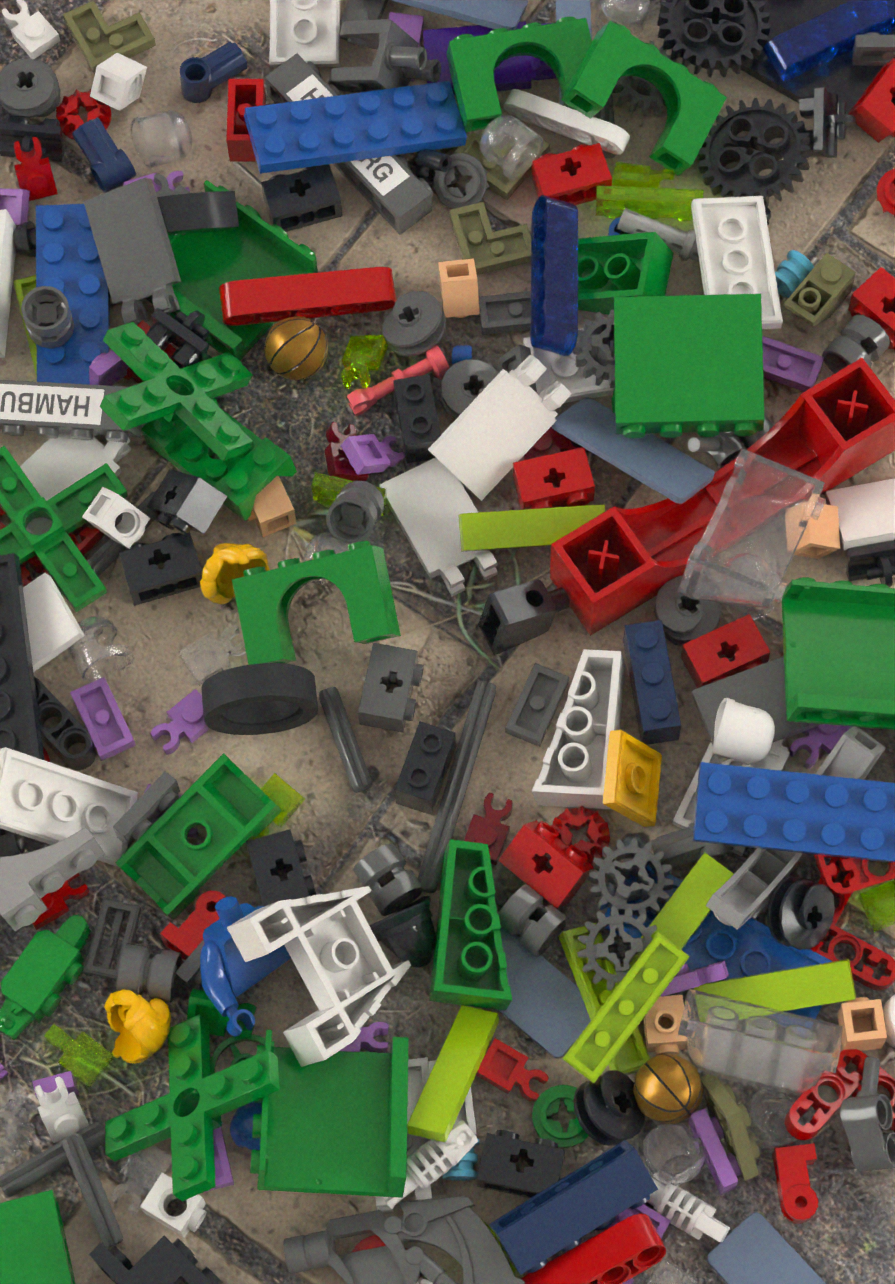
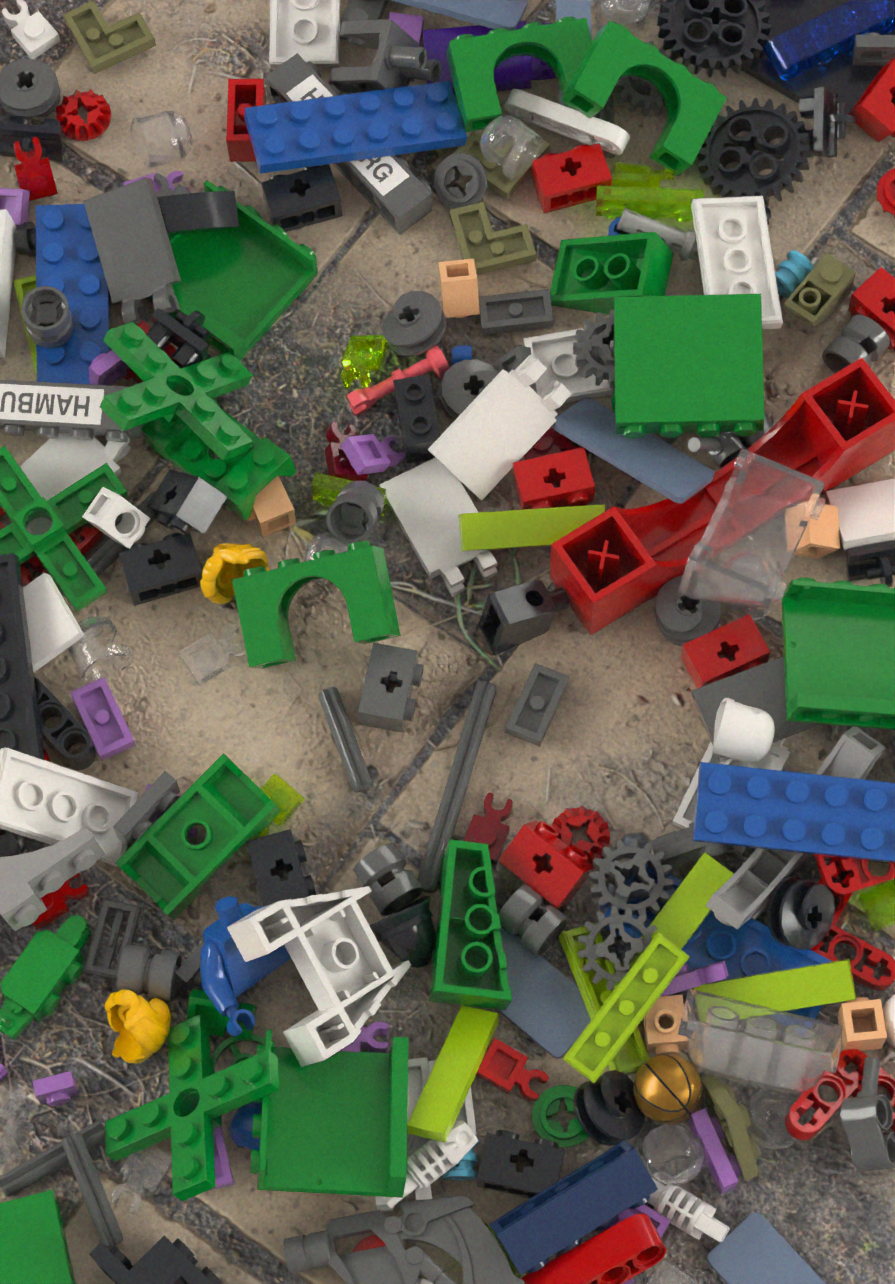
white plate [35,1077,89,1143] -> none
clear neon green plate [44,1024,114,1088] -> none
dark blue piece [72,118,136,193] -> none
white brick [90,53,147,111] -> none
white brick [140,1173,207,1238] -> none
medium lavender plate [150,689,210,755] -> none
red leg [160,890,225,961] -> none
dark blue piece [180,42,247,103] -> none
black tyre [201,663,318,735] -> none
red beam [219,267,397,326] -> none
pearl gold piece [264,316,328,380] -> none
black brick [395,721,456,815] -> none
black arm [415,150,452,179] -> none
clear blue beam [530,195,578,357] -> none
white wedge [532,649,625,810] -> none
yellow tile [603,730,662,827] -> none
dark blue brick [623,620,681,745] -> none
medium lavender plate [762,336,824,392] -> none
red leg [772,1143,818,1224] -> none
medium lavender plate [789,724,853,769] -> none

